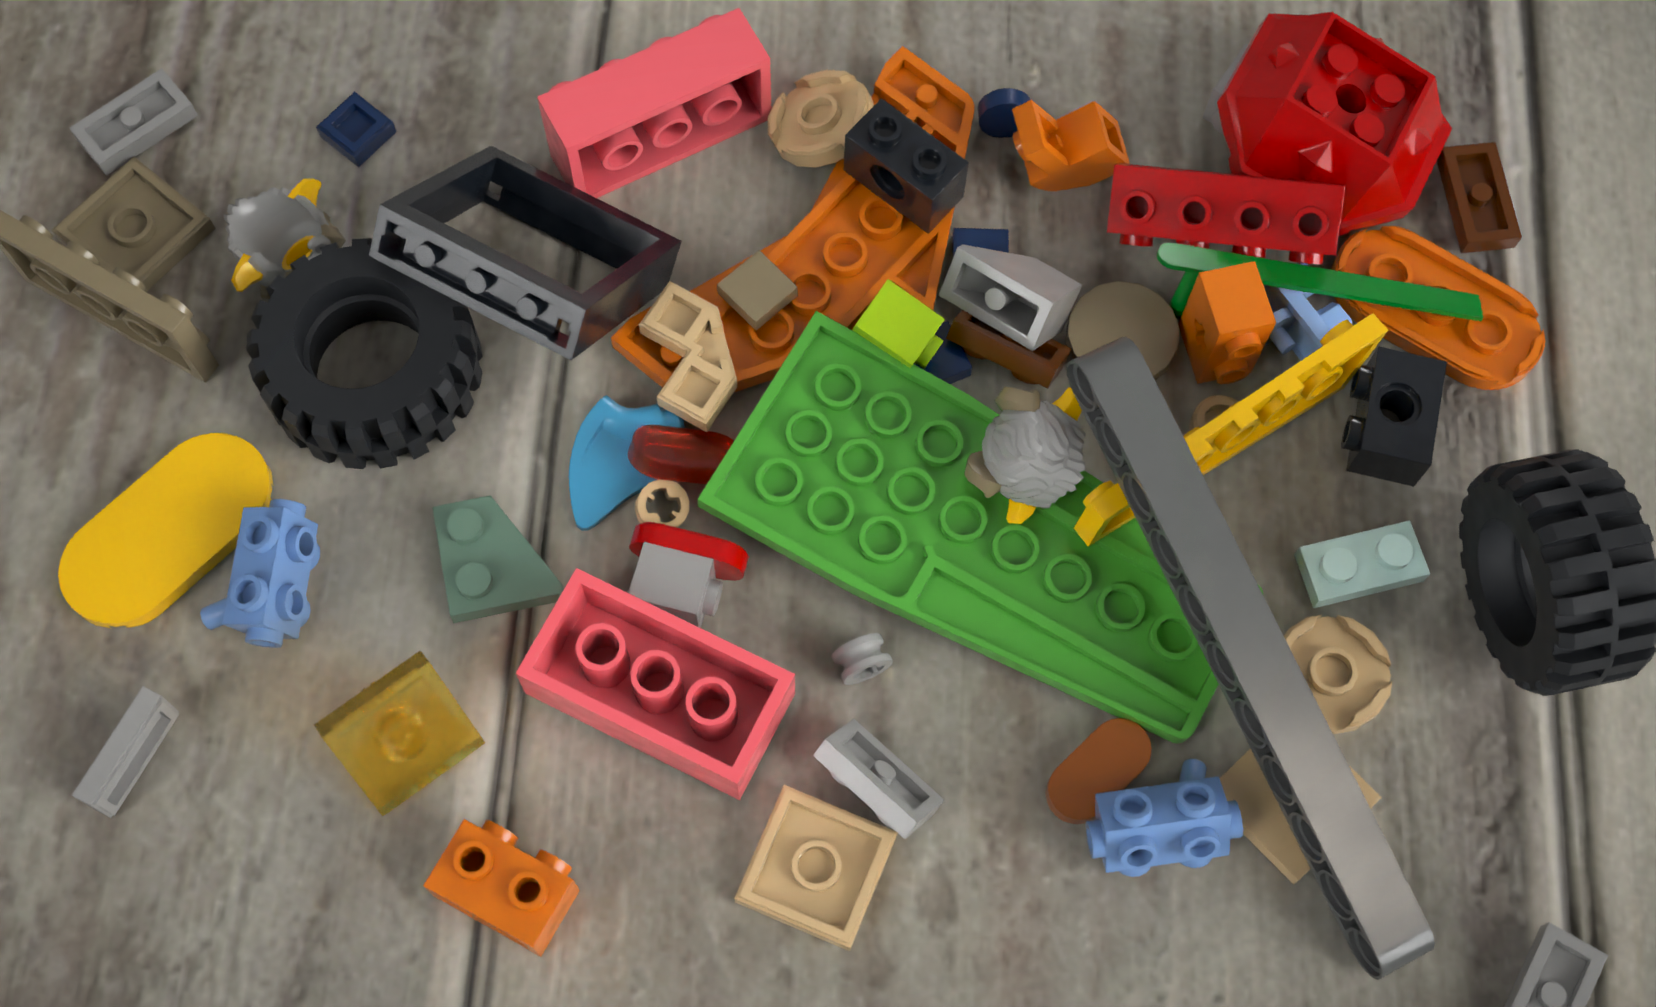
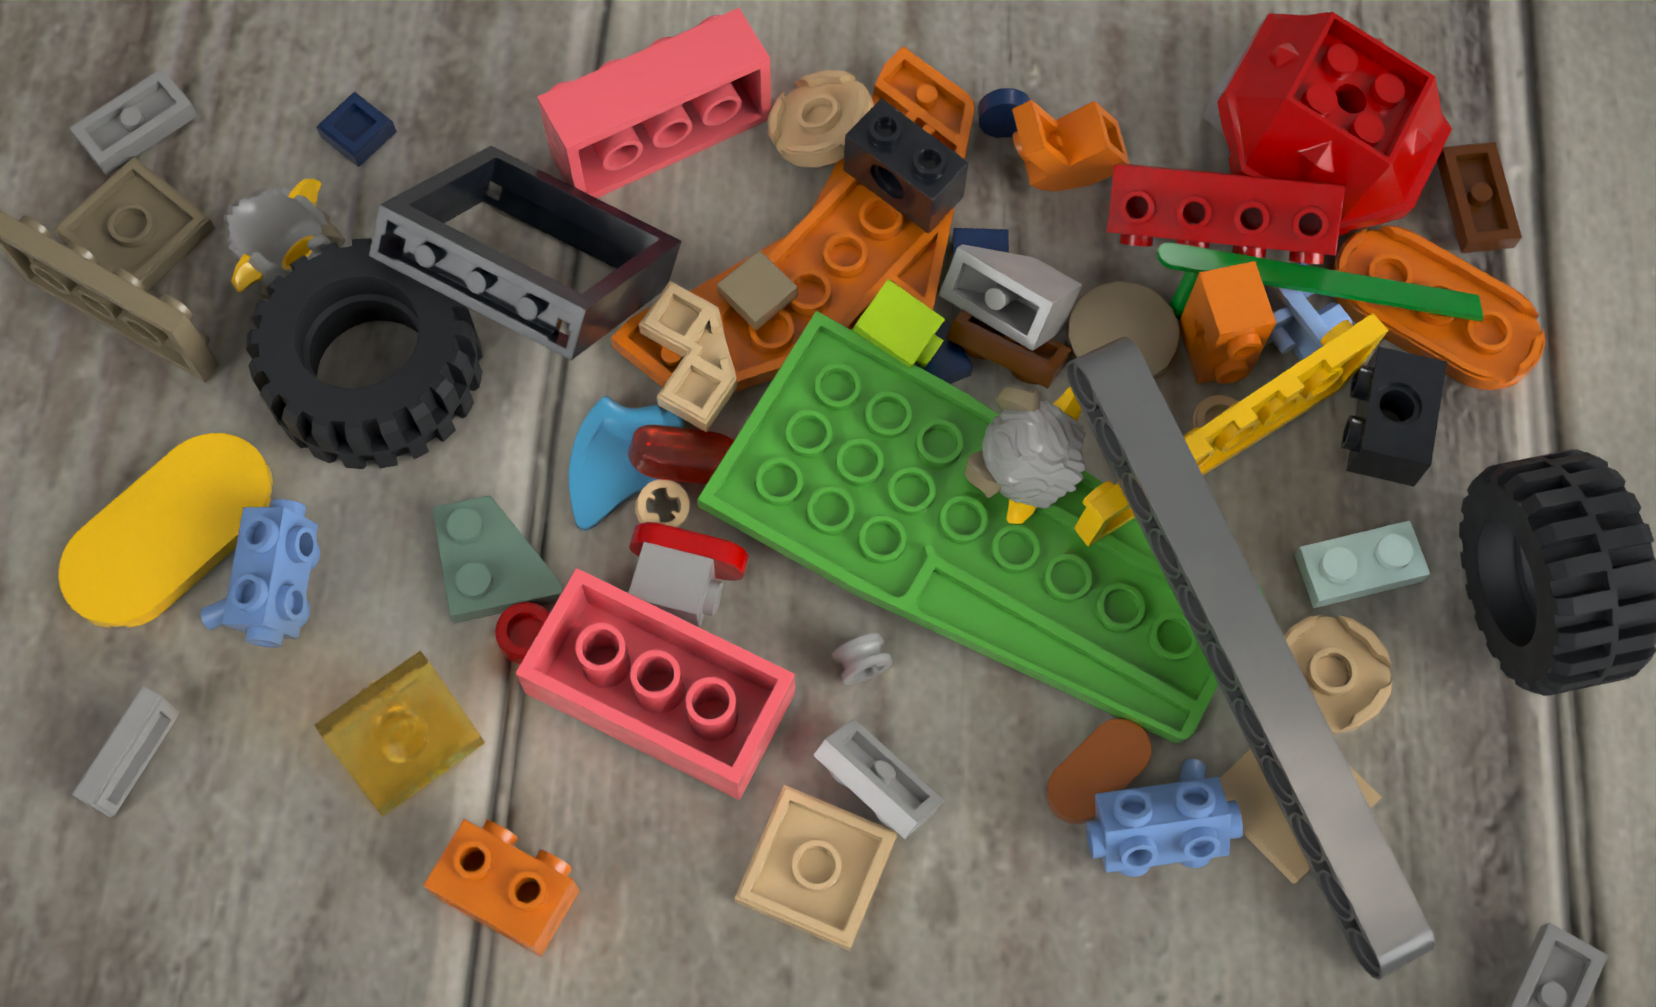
none -> red tile [495,602,550,664]

